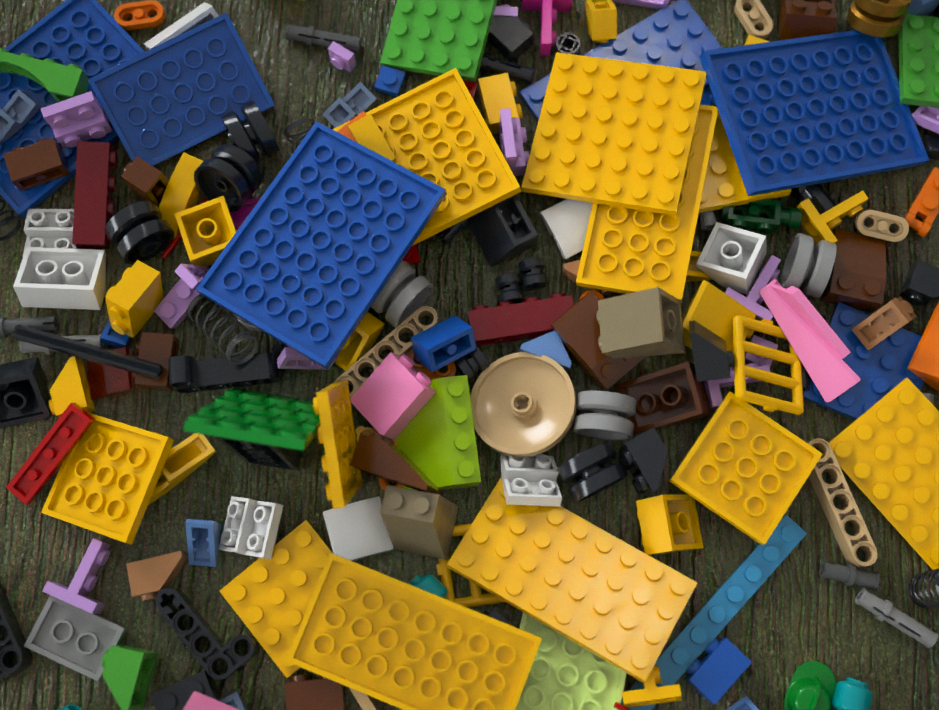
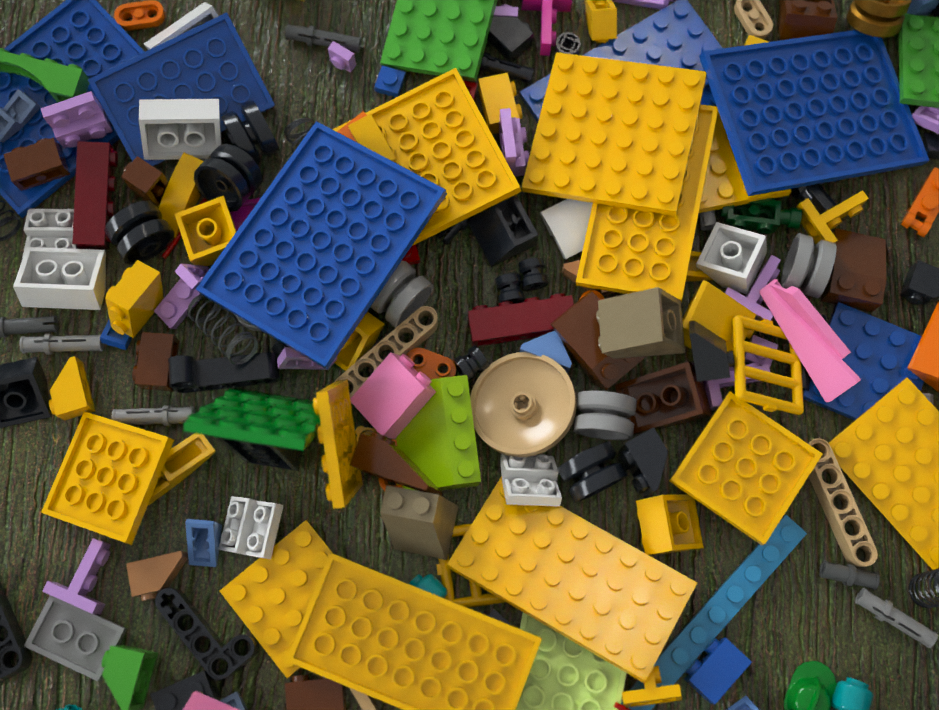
red plate [6,403,96,505] -> none
black axle [12,325,164,379] -> none
clear red piece [87,346,133,400] -> none
sand blue slope [322,82,379,128] -> none
white slope [323,496,394,561] -> none
blue brick [410,315,476,372] -> none
medium nougat bracket [851,296,917,350] -> none
tan plate [855,209,909,242] -> none
none -> light grey pin [111,405,196,426]
none -> white slope [139,99,222,160]

